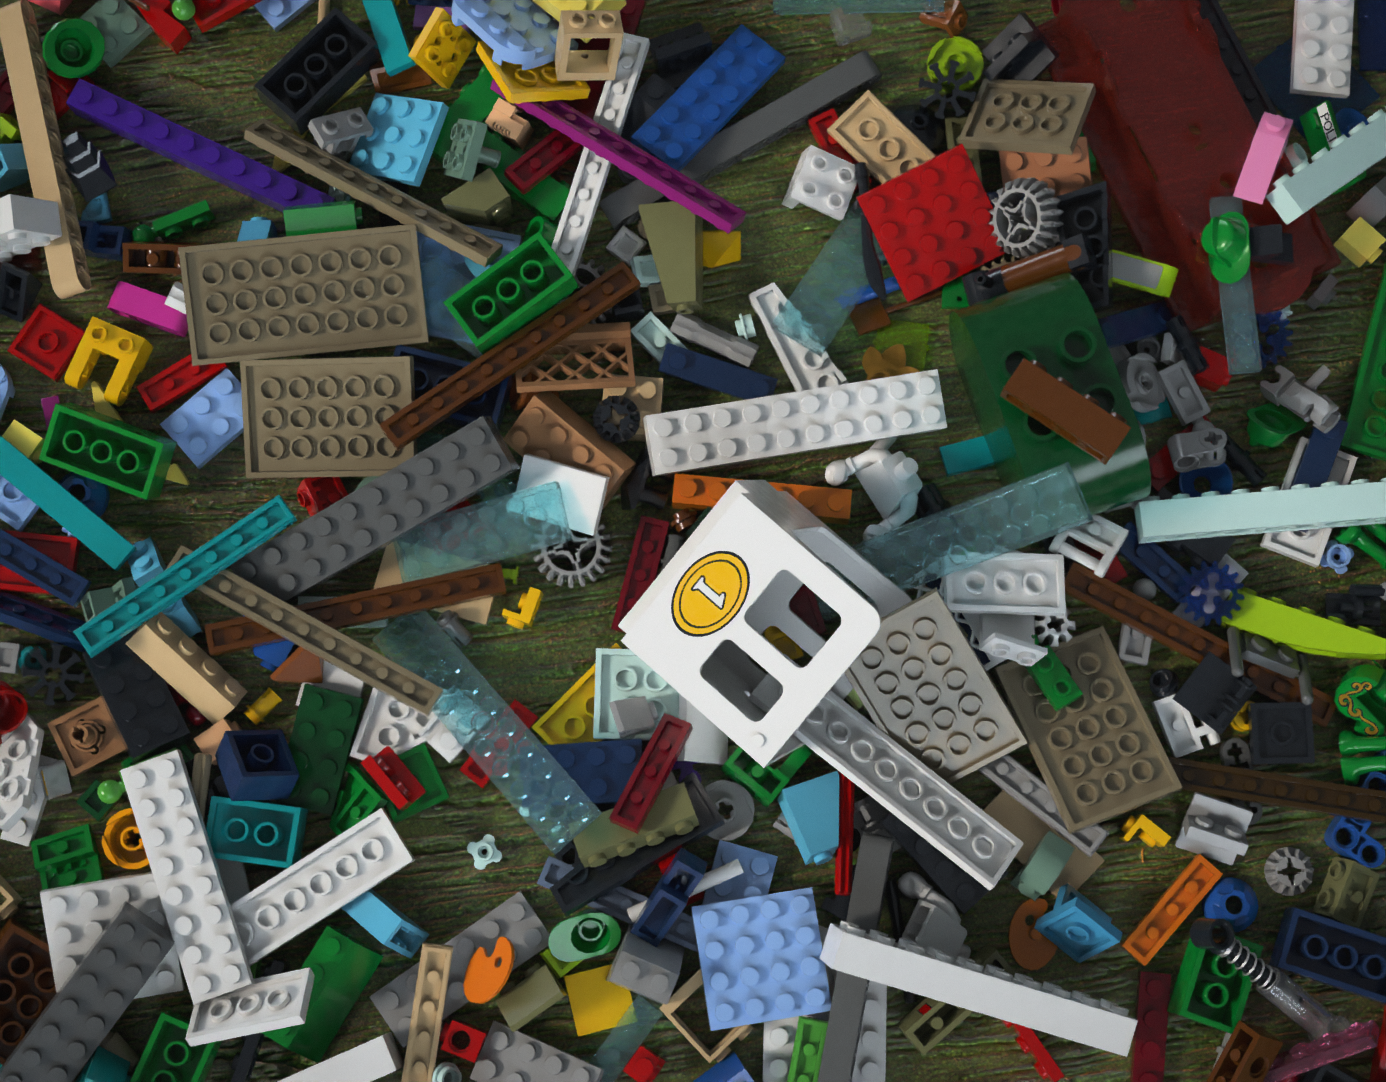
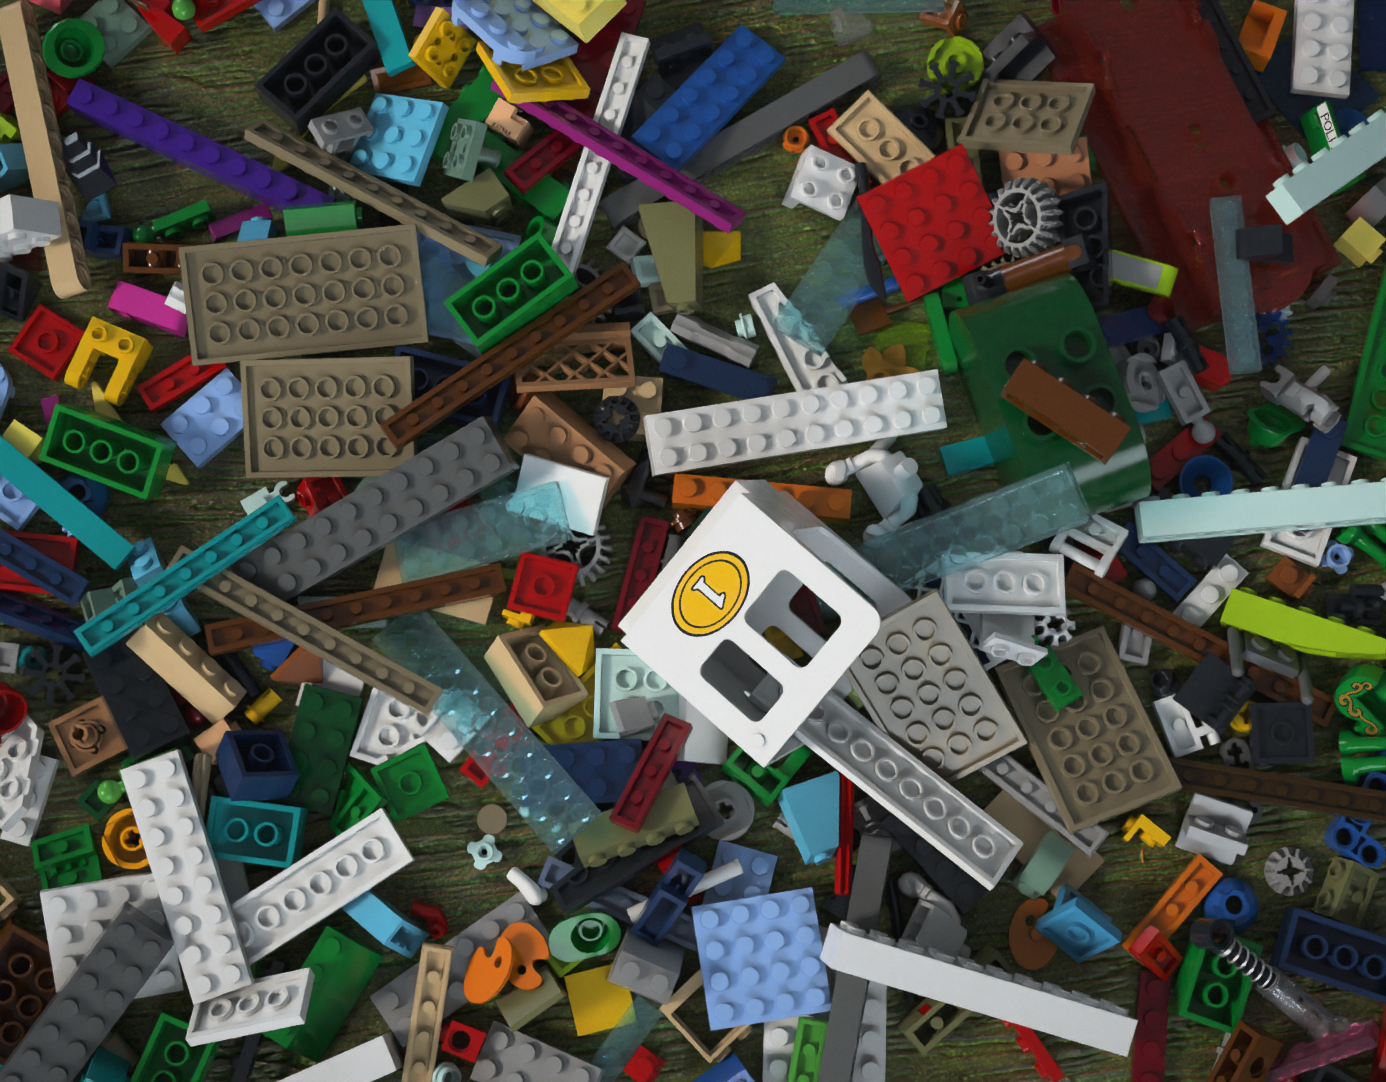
flat silver piece [38,760,72,800] -> none
red bracket [360,746,426,811] -> none
dark grey pin [436,610,474,648] -> none
tan window [554,10,624,81] -> none
light grey piece [1167,428,1227,473] -> none
clear blue gear [1178,560,1245,626] -> none
green piece [1201,212,1251,284] -> none
bright pink slope [1233,112,1293,204] -> none
none -> black axle [201,620,263,702]
none -> magenta piece [208,203,272,243]
none -> light aqua plate [240,480,297,515]
none -> red arm [410,900,448,939]
none -> dark tan tile [477,804,508,835]
none -> tan slope [483,624,589,728]
none -> orange piece [499,922,551,991]
none -> red tile [506,550,580,623]
none -> white arm [507,867,548,905]
none -> yellow slope [538,621,596,678]
none -> light grey pin [567,597,610,637]
none -> orange plate [782,126,810,153]
none -> green beam [922,292,958,376]
none -> red slope [1128,925,1184,982]
none -> clear red plate [1148,296,1174,325]
none -> orange panel [1238,0,1288,72]
none -> dark orange bracket [1264,555,1317,602]

